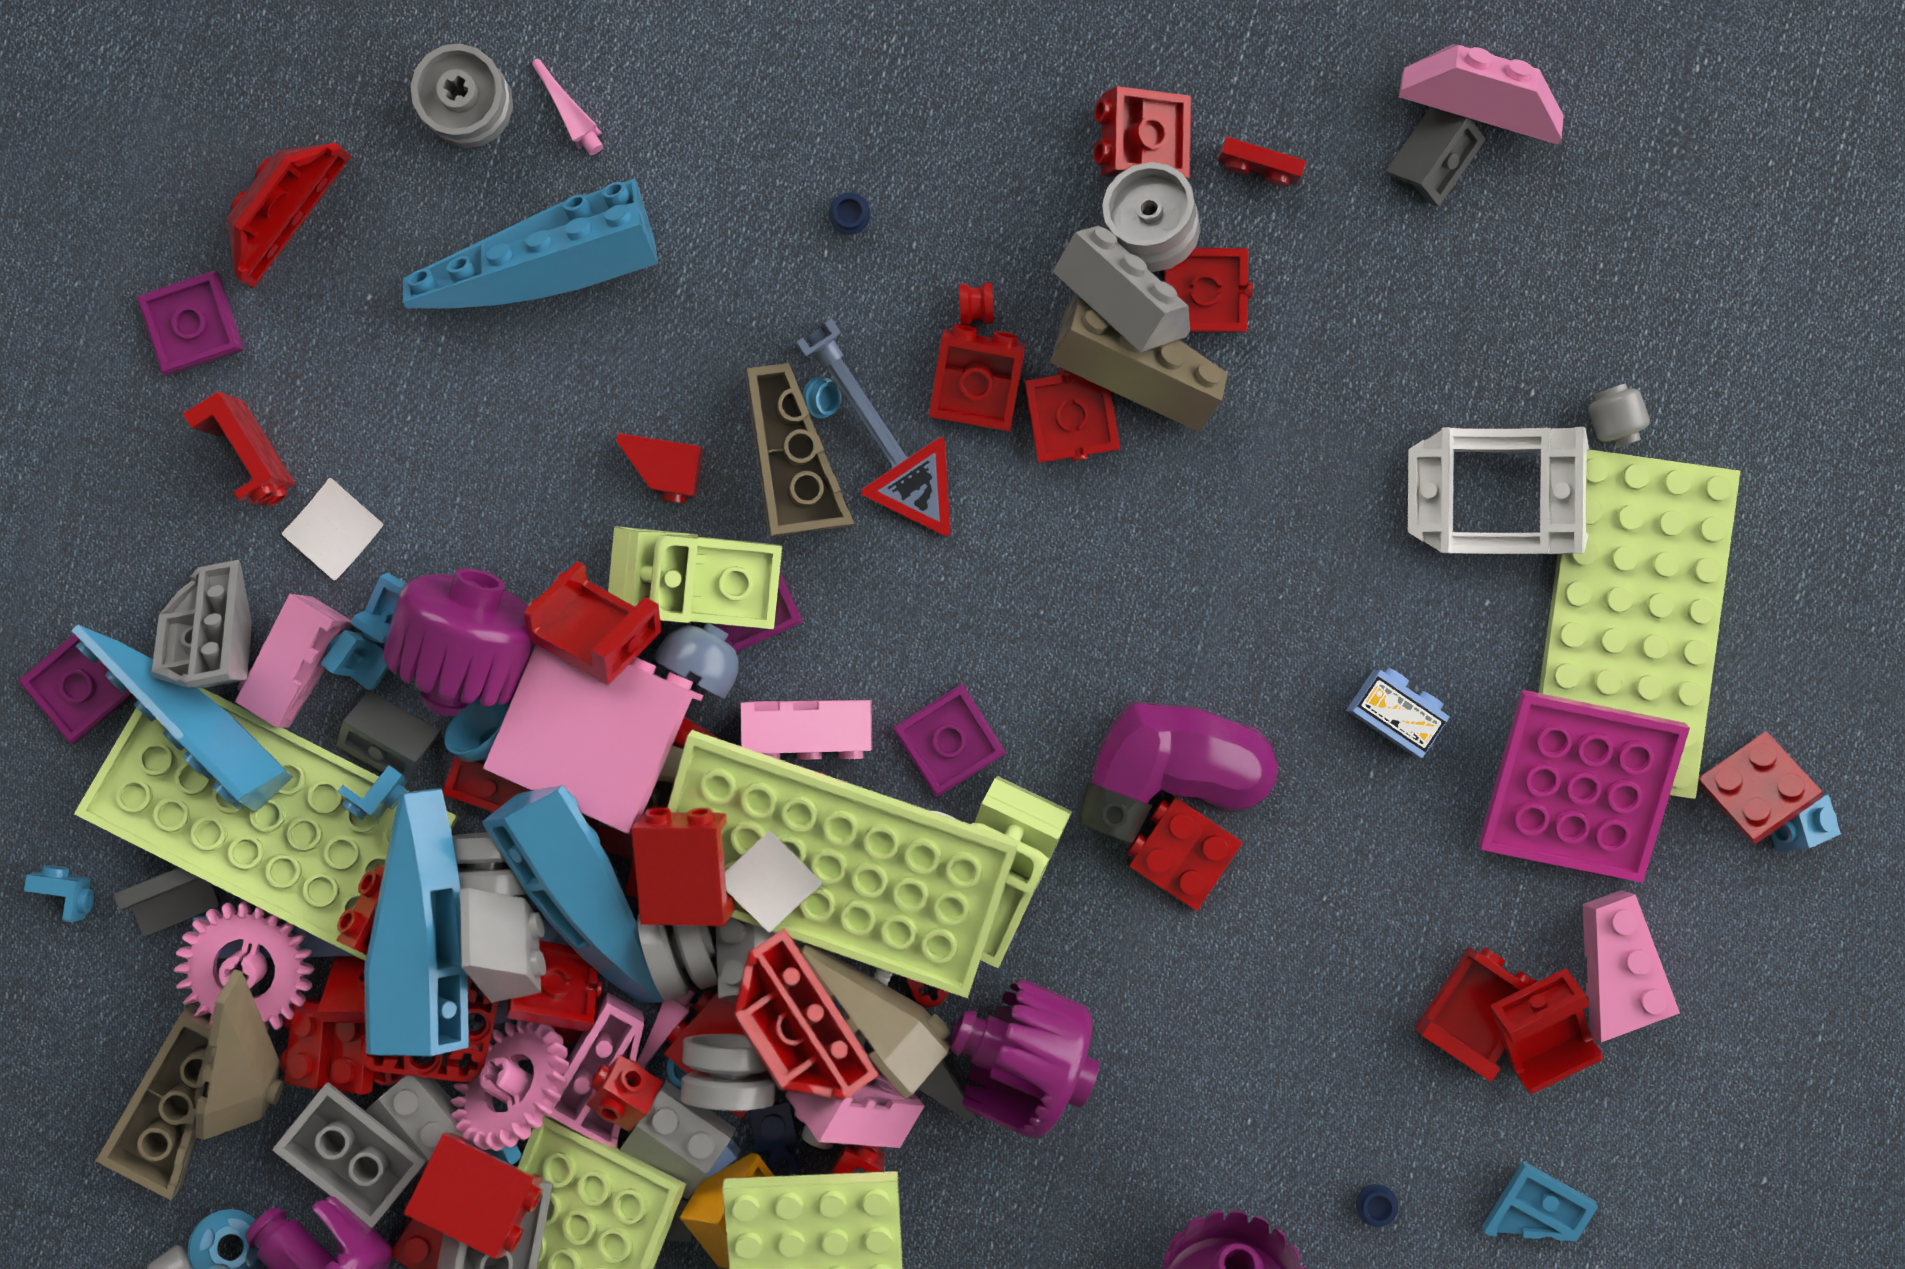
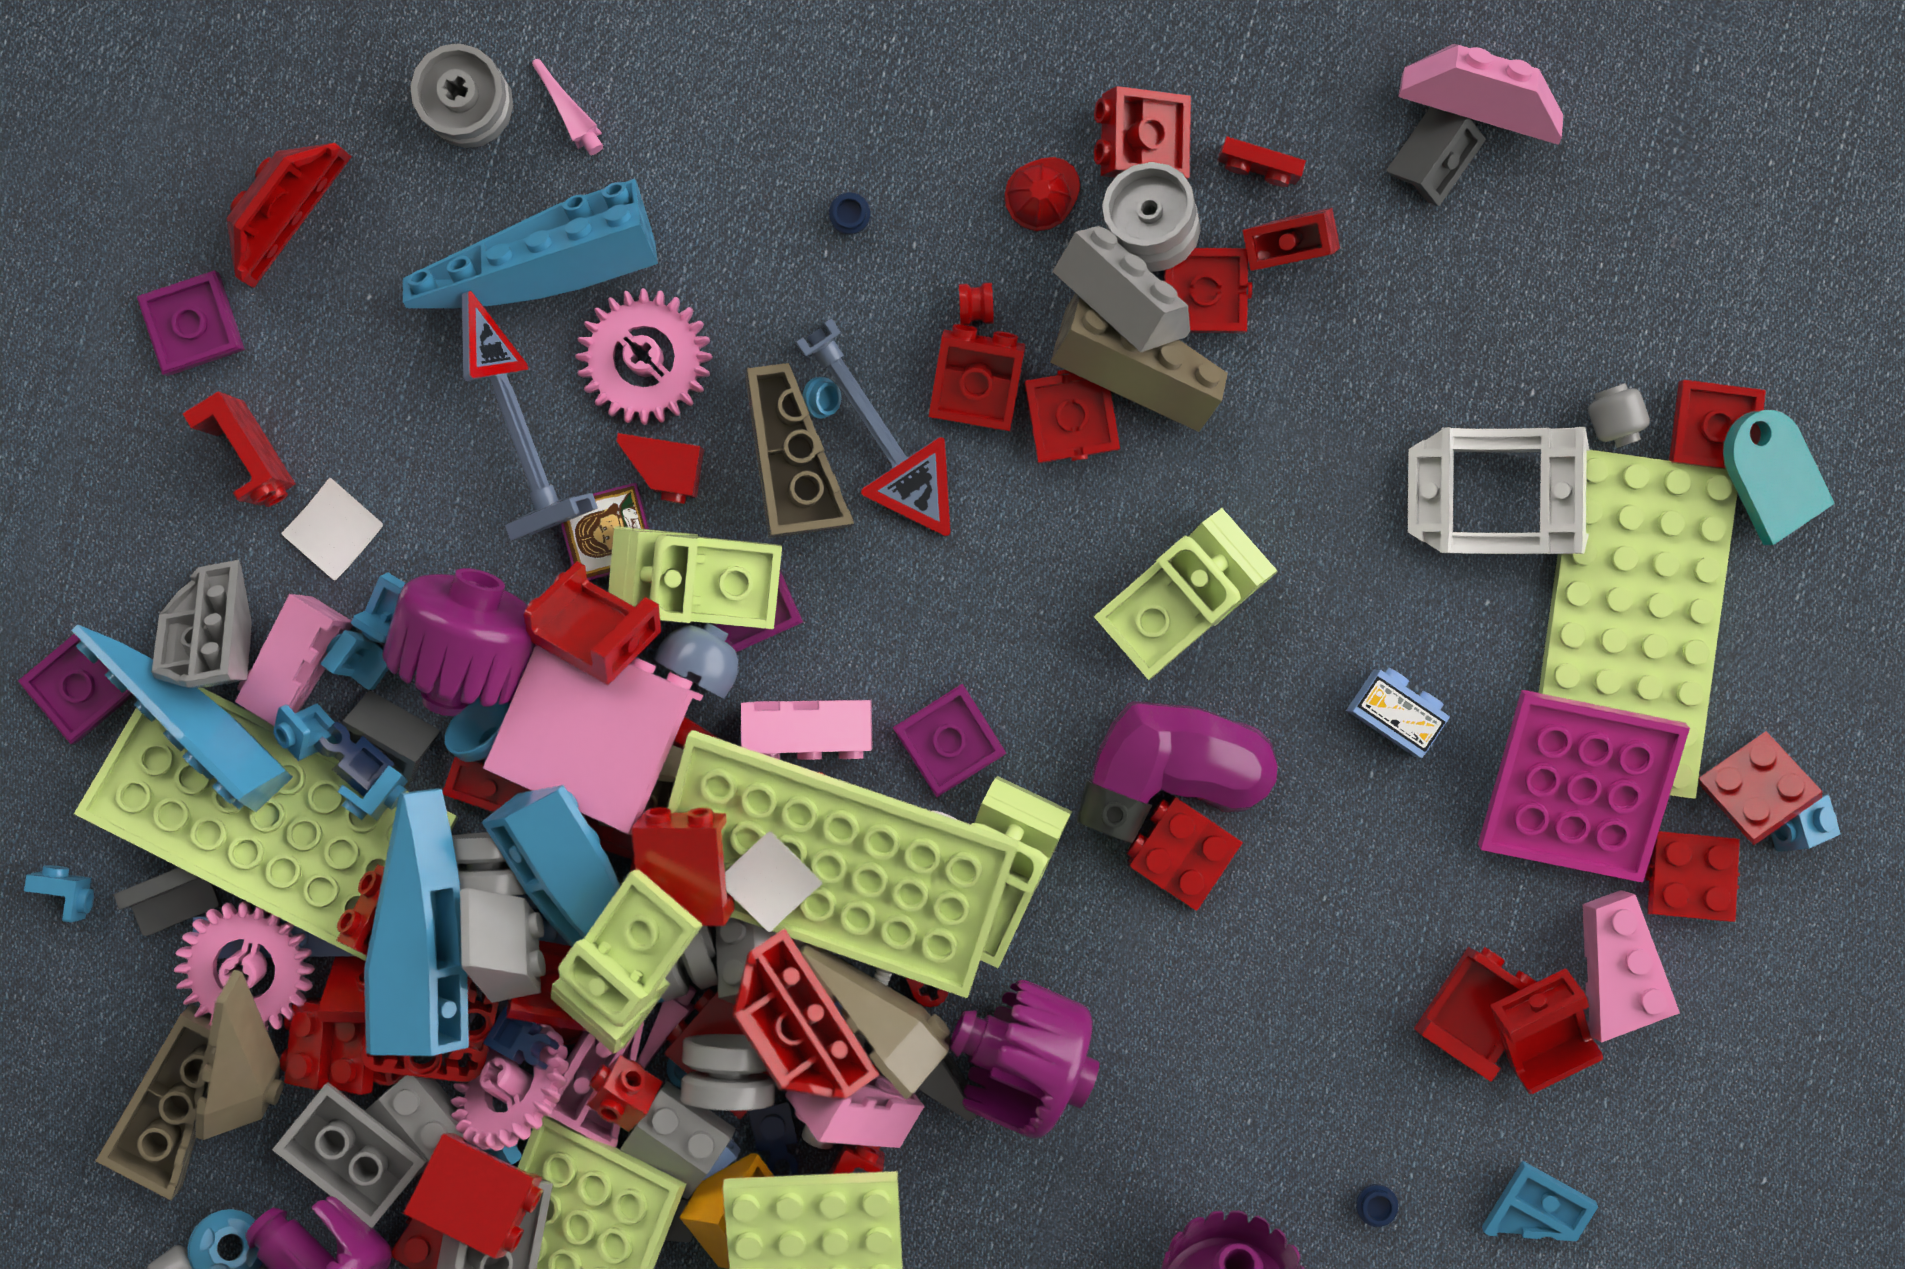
none -> dark azure bracket [273,704,337,761]
none -> dark blue plate [314,722,395,797]
none -> sand blue piece [462,291,598,541]
none -> dark blue plate [483,1006,560,1070]
none -> yellowish green piece [551,869,703,1054]
none -> tile [561,483,649,581]
none -> bright pink gear [575,288,712,425]
none -> red piece [1004,157,1080,231]
none -> yellowish green piece [1094,508,1278,680]
none -> red slope [1242,208,1340,271]
none -> red plate [1645,831,1740,922]
none -> red plate [1669,380,1766,470]
none -> tile [1723,410,1835,545]

